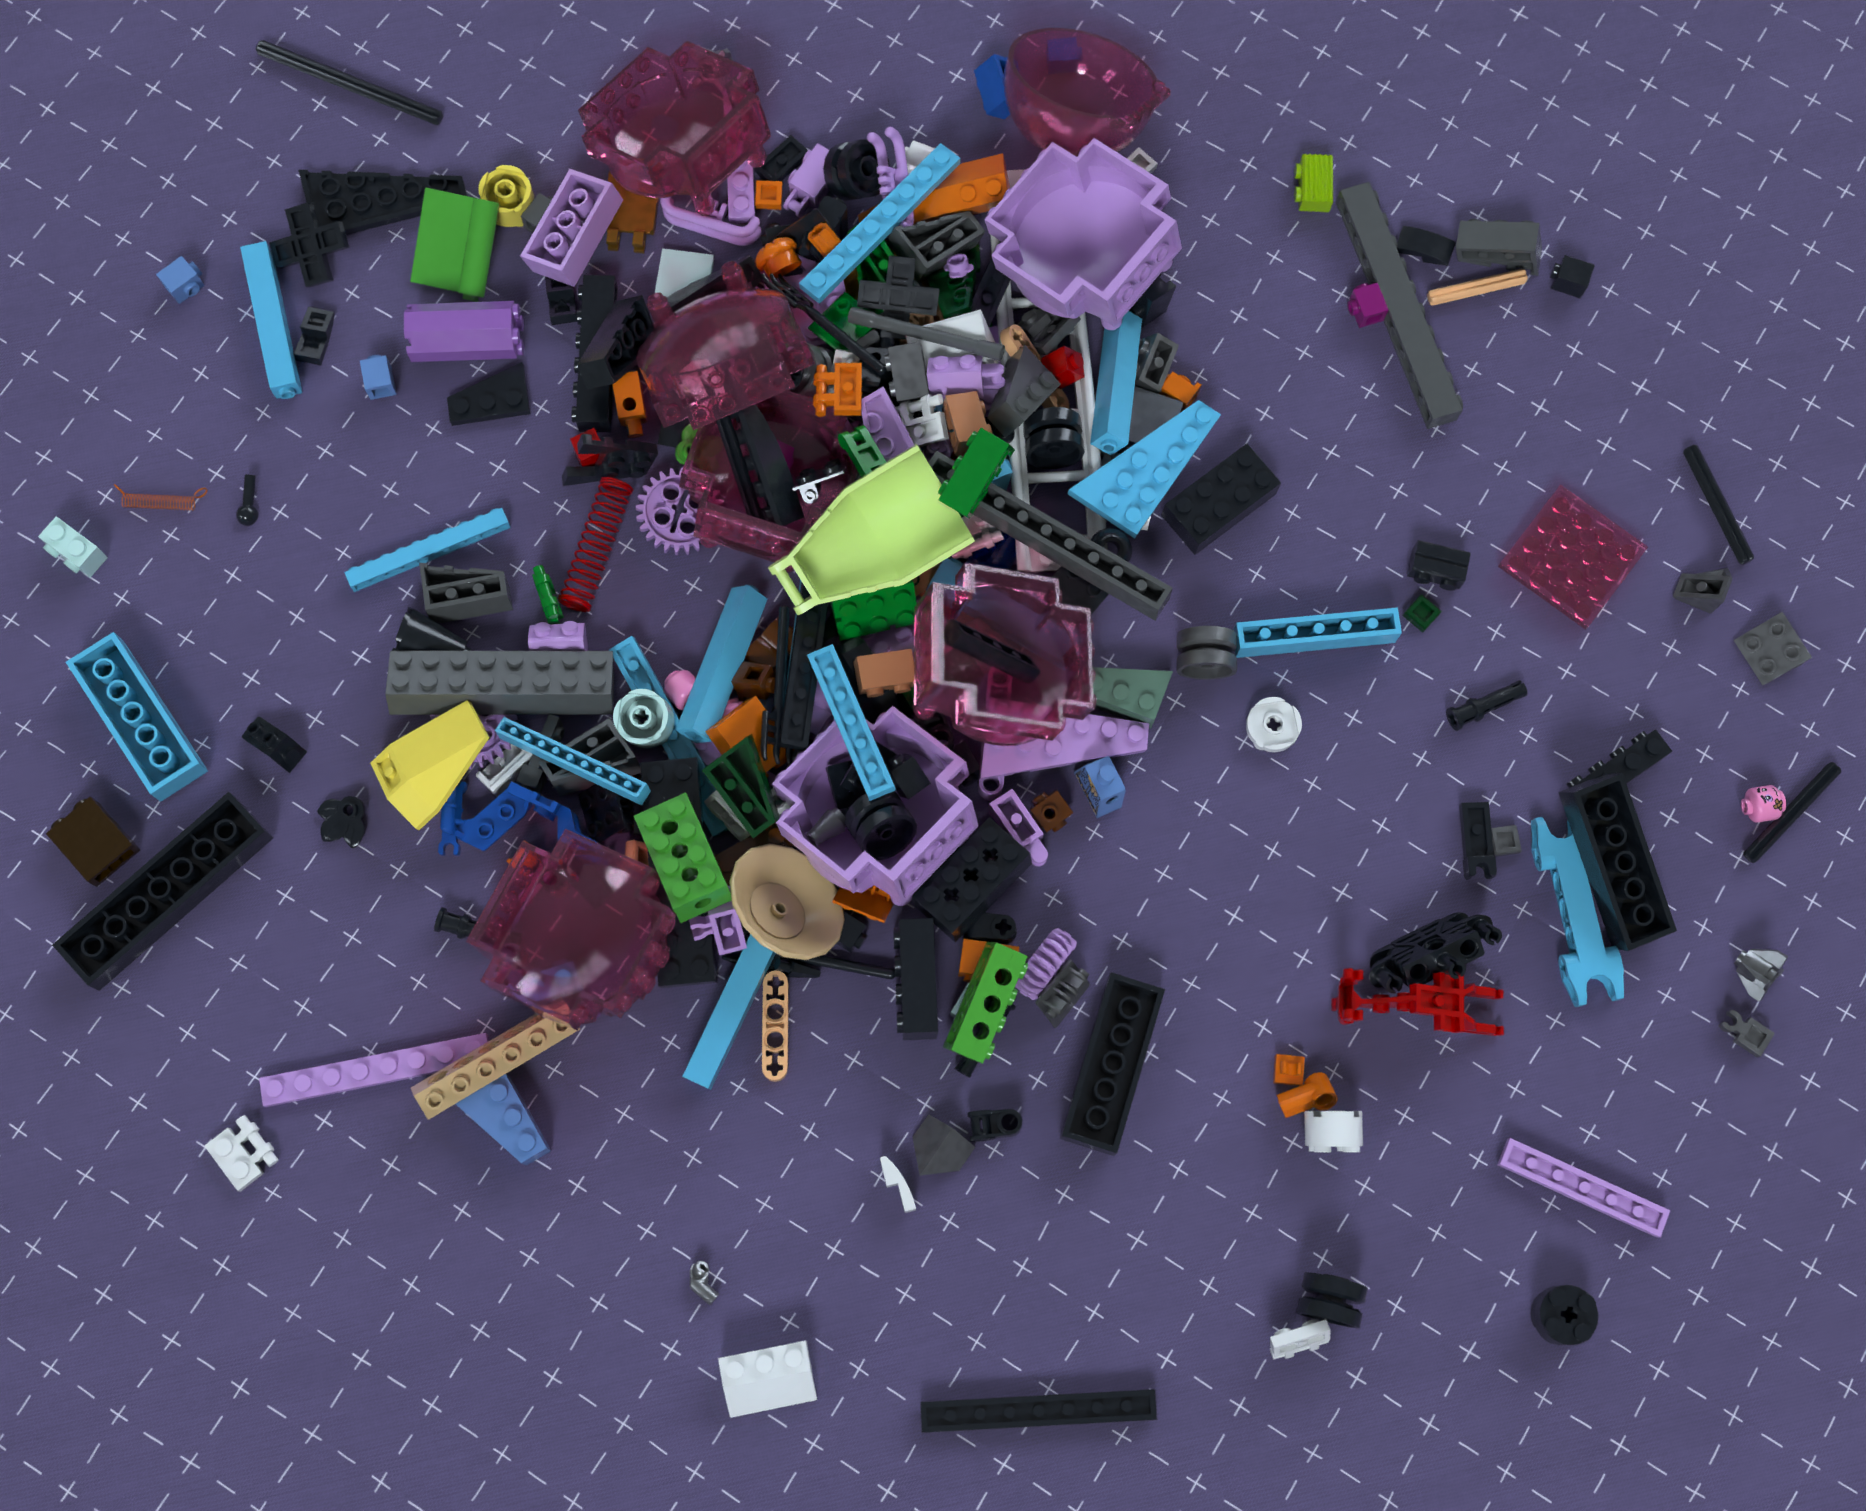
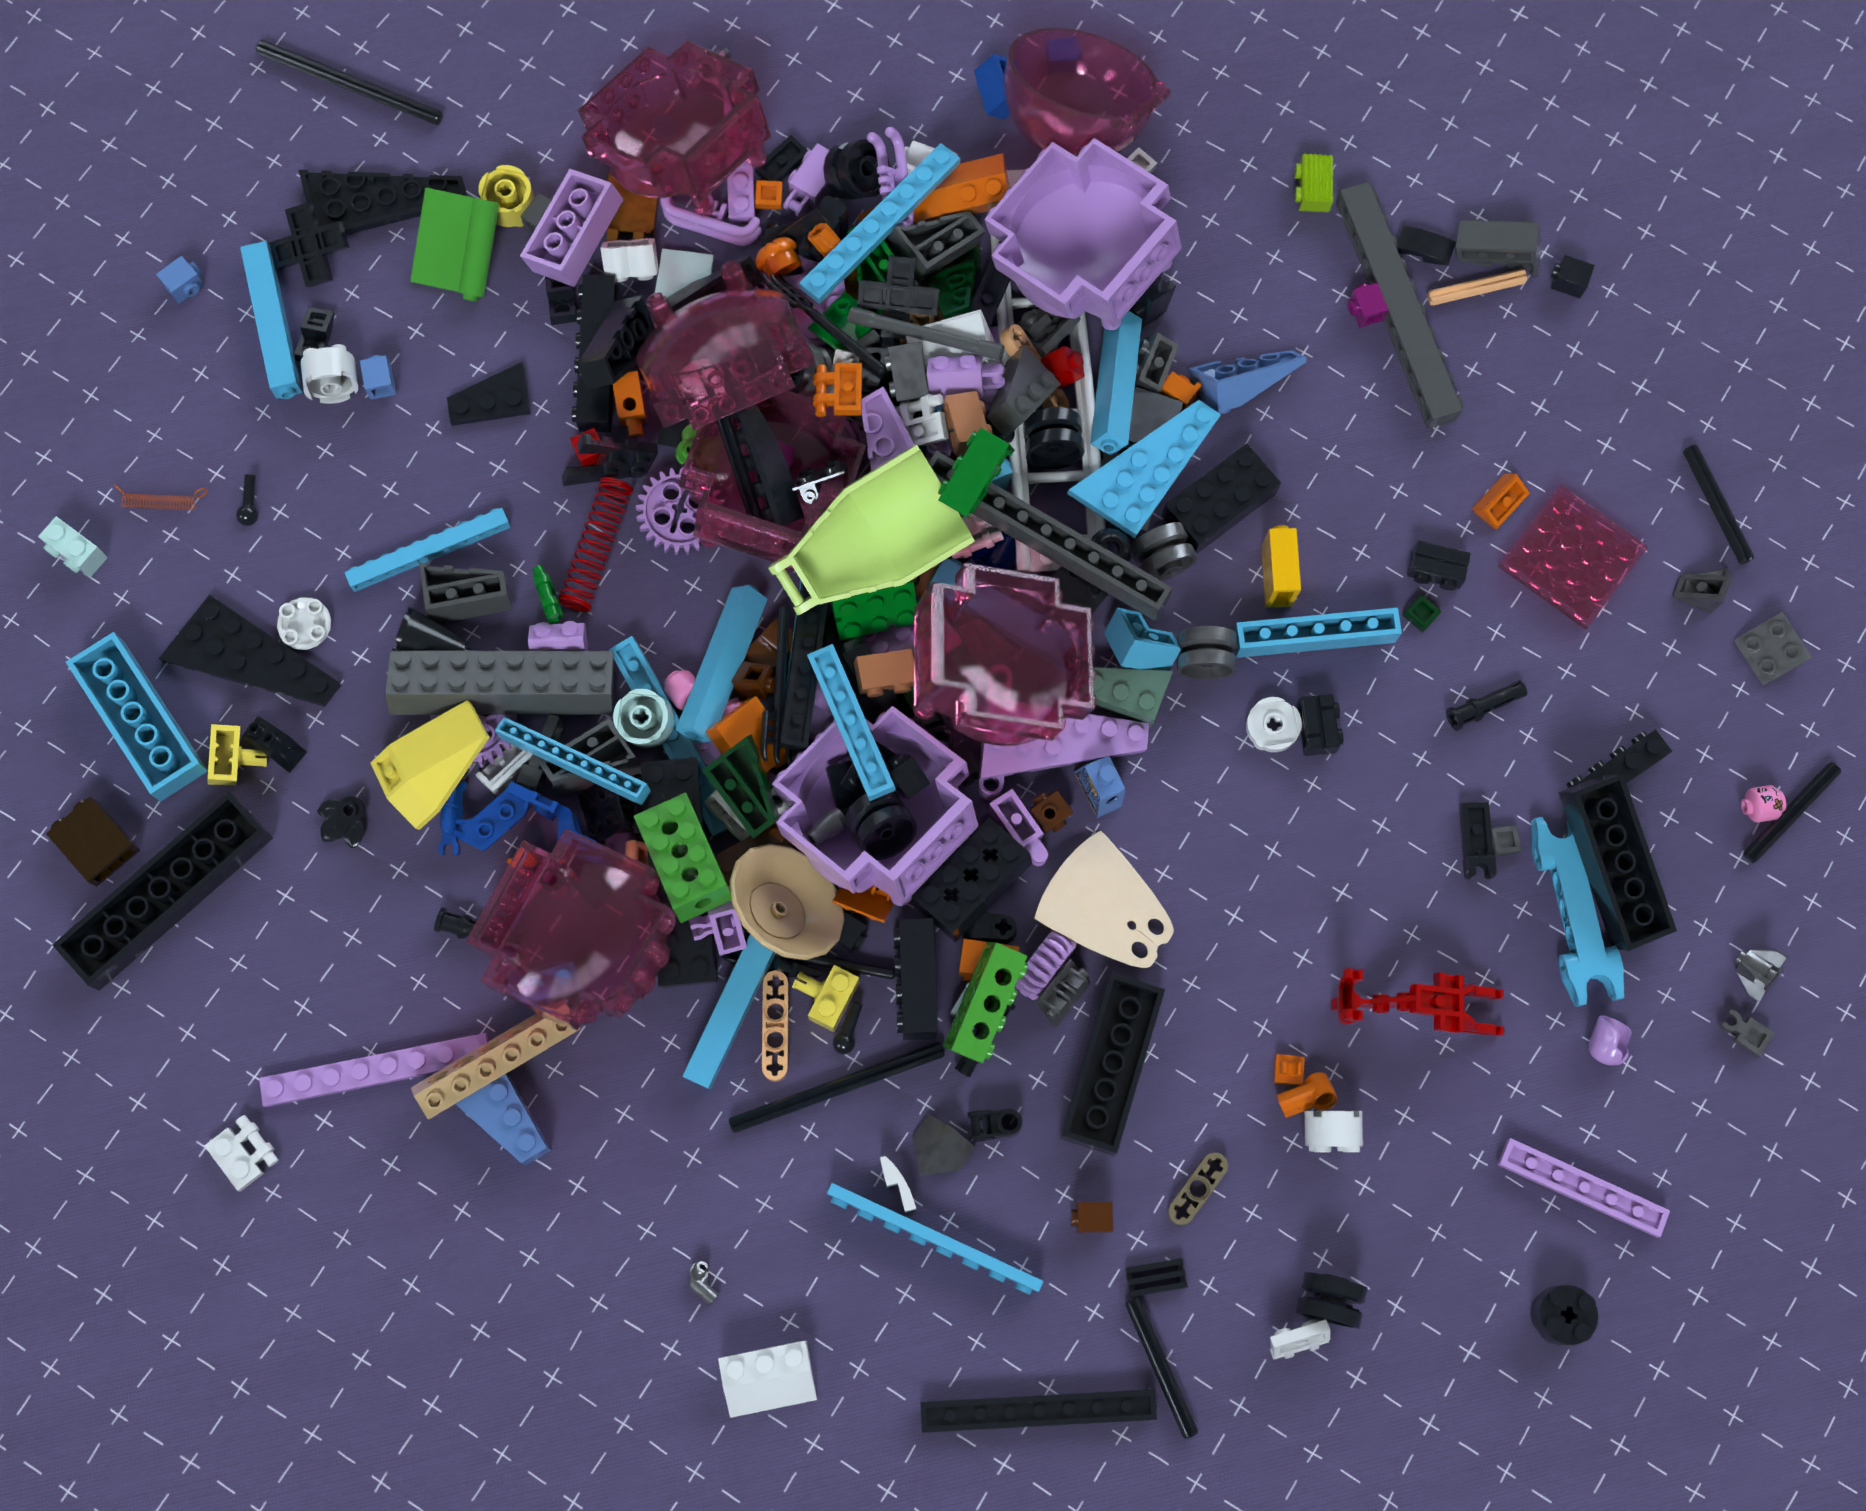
medium lavender brick [404,301,524,362] -> none
green plate [838,425,886,477] -> none
black brick [942,619,1041,683] -> none
lavender plate [944,254,974,278] -> none
black piece [1369,912,1502,993] -> none
none -> black wing [159,595,341,707]
none -> light yellow brick [208,724,267,786]
none -> white dish [277,597,331,650]
none -> white brick [301,344,358,404]
none -> white brick [601,238,659,282]
none -> black axle [729,1042,945,1133]
none -> light yellow brick [792,965,860,1032]
none -> medium azure plate [827,1183,1043,1295]
none -> black bar [833,1001,863,1054]
none -> tan piece [1034,830,1174,968]
none -> reddish brown brick [1070,1202,1113,1233]
none -> medium azure brick [1104,608,1181,671]
none -> black tile [1125,1258,1188,1297]
none -> black axle [1125,1297,1198,1439]
none -> flat silver wheel [1131,522,1198,581]
none -> dark tan beam [1167,1152,1228,1226]
none -> medium blue wedge [1189,350,1307,414]
none -> yellow brick [1261,525,1301,608]
none -> black brick [1297,694,1344,756]
none -> orange slope [1472,473,1530,529]
none -> lavender hair [1588,1016,1632,1066]

